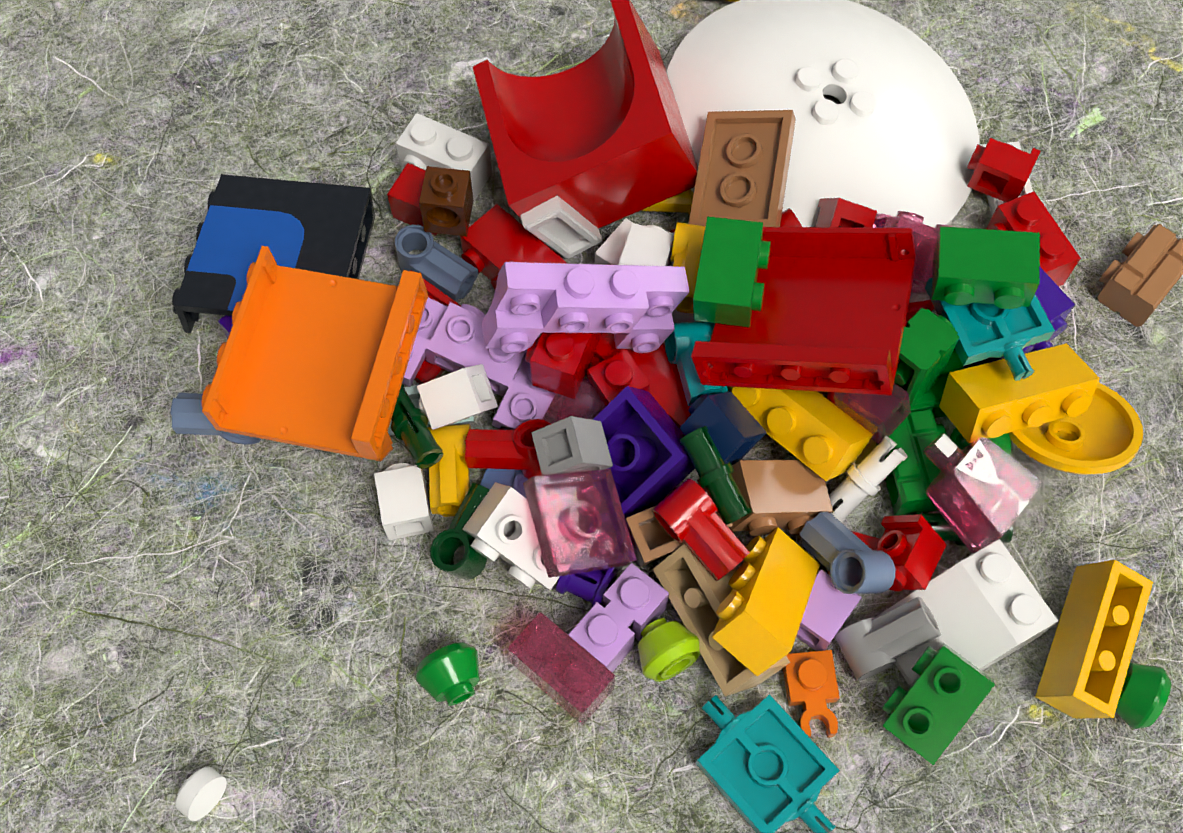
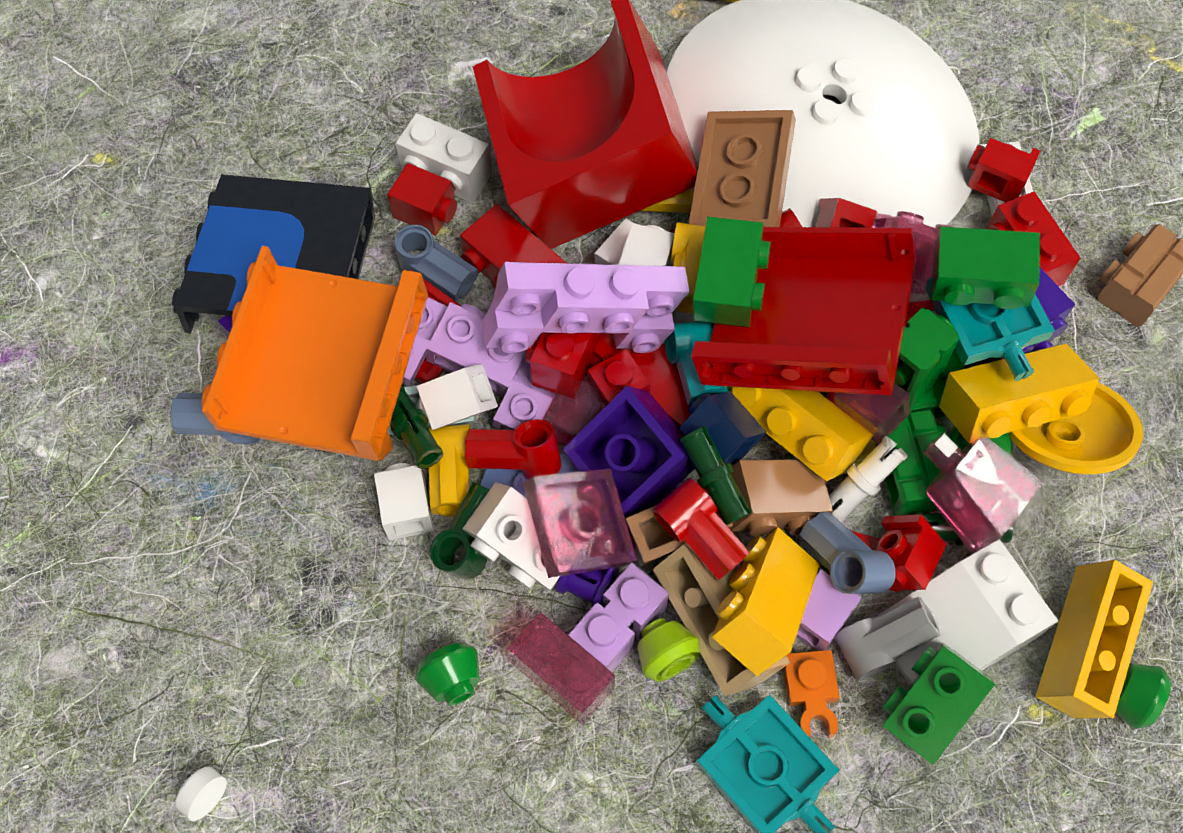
reddish brown brick [419,166,474,237] -> none
white tile [521,195,602,259] -> none
light grey brick [532,416,613,482] -> none

